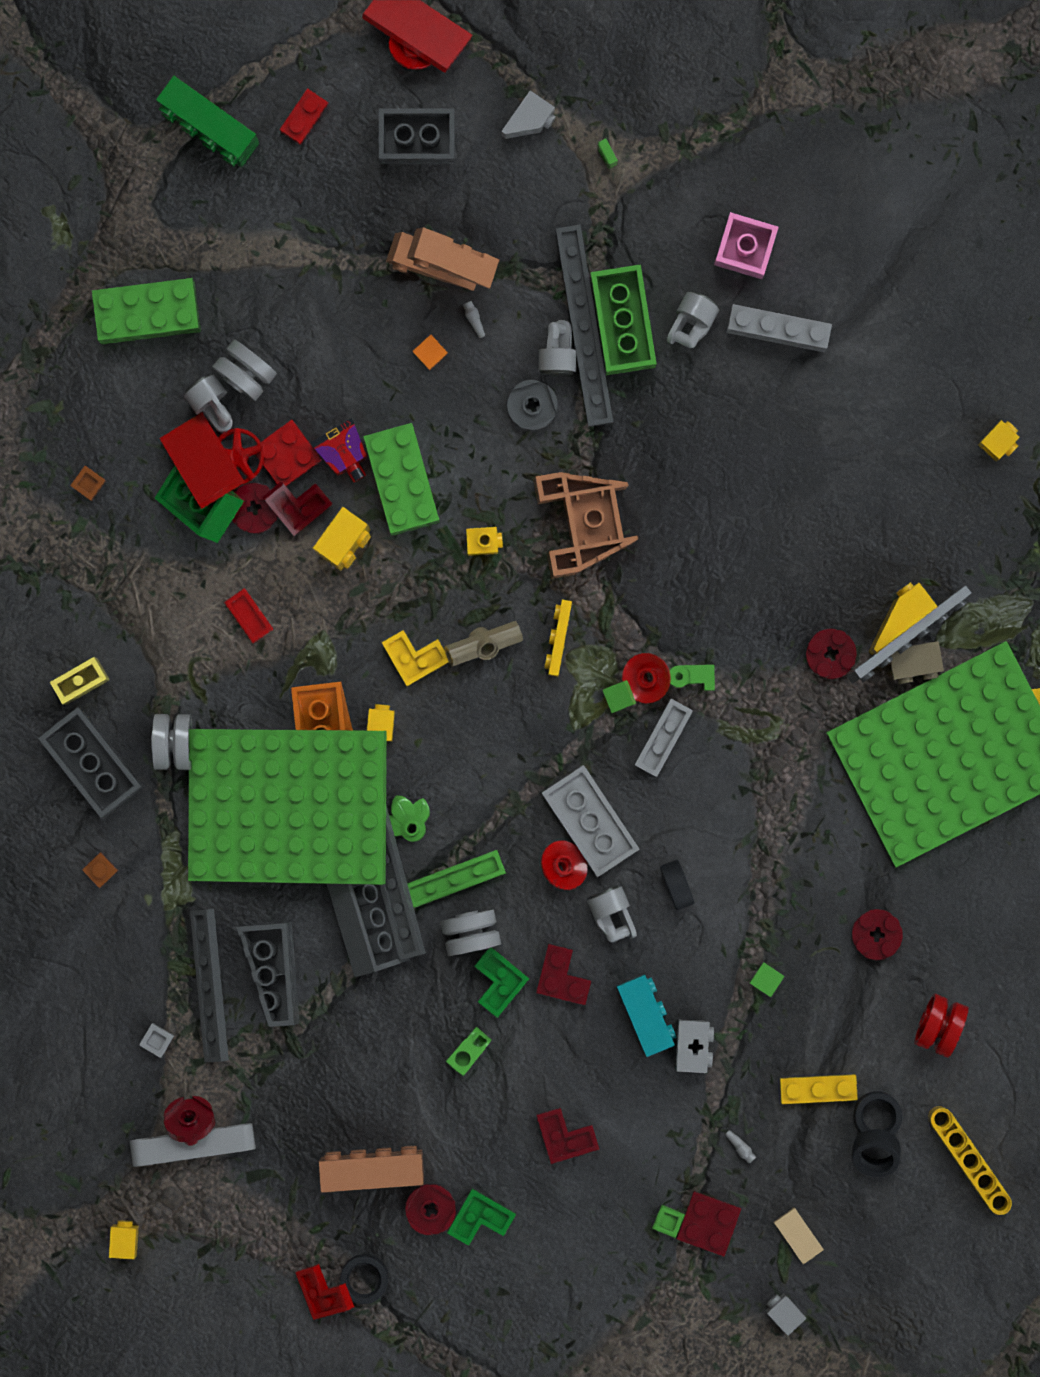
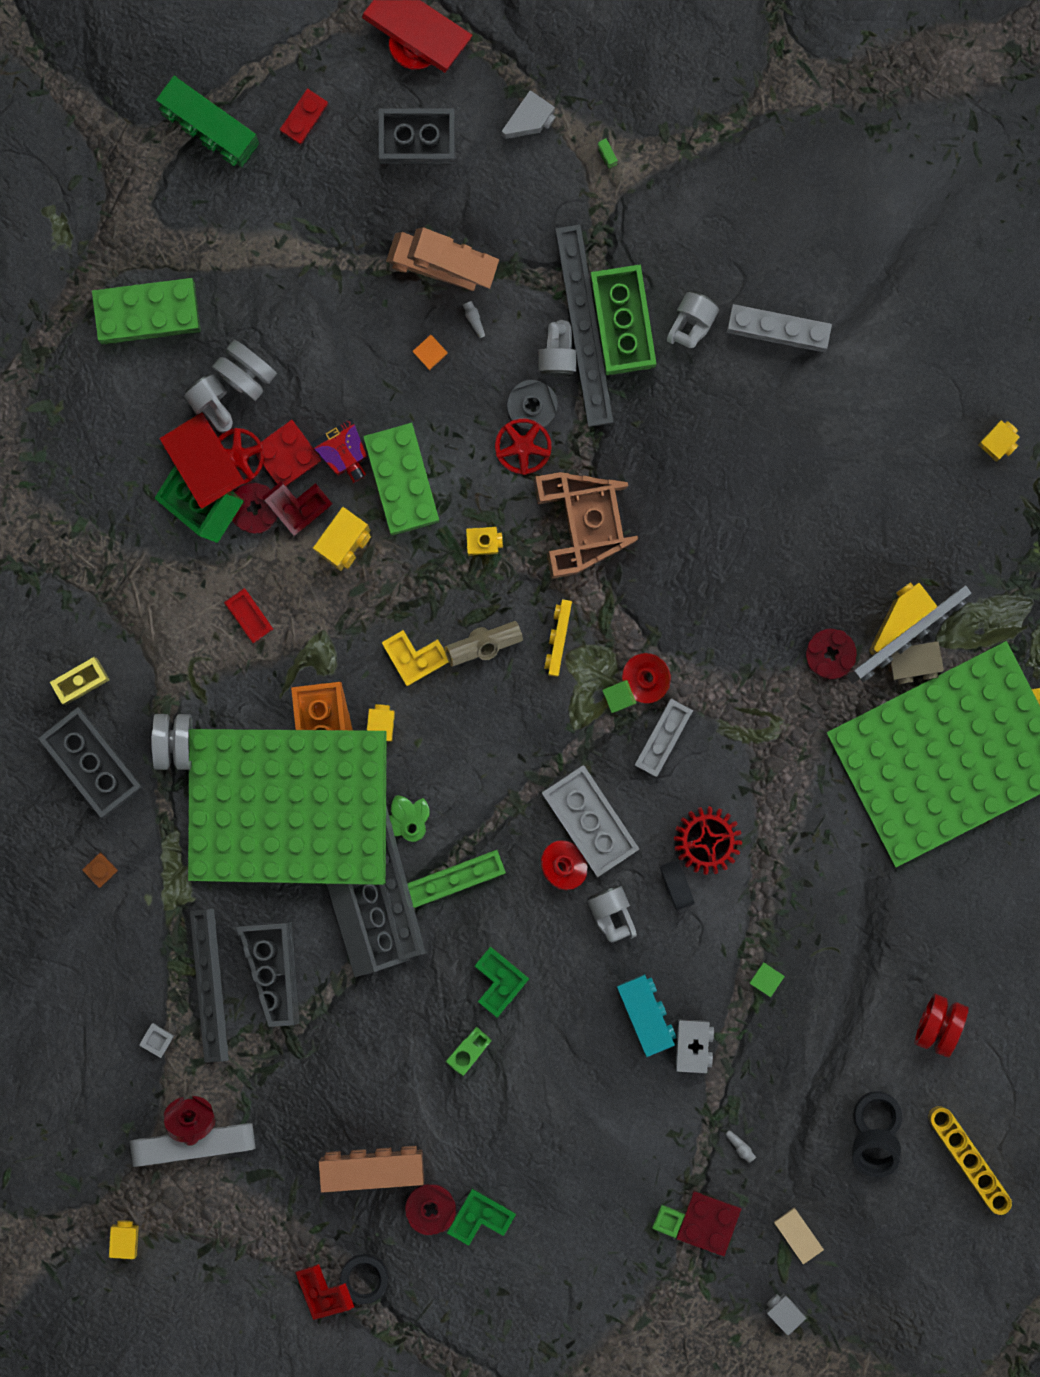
dark orange plate [70,466,106,501] -> none
light grey wheel [440,909,501,956] -> none
dark red plate [536,944,591,1005] -> none
dark red plate [536,1107,599,1164] -> none
bright green leg [670,665,715,691] -> none
bright pink brick [714,212,778,279] -> none
yellow plate [780,1074,858,1104] -> none
dark red plate [851,909,903,960] -> none
none -> red wheel [495,418,552,475]
none -> red gear [674,806,742,875]

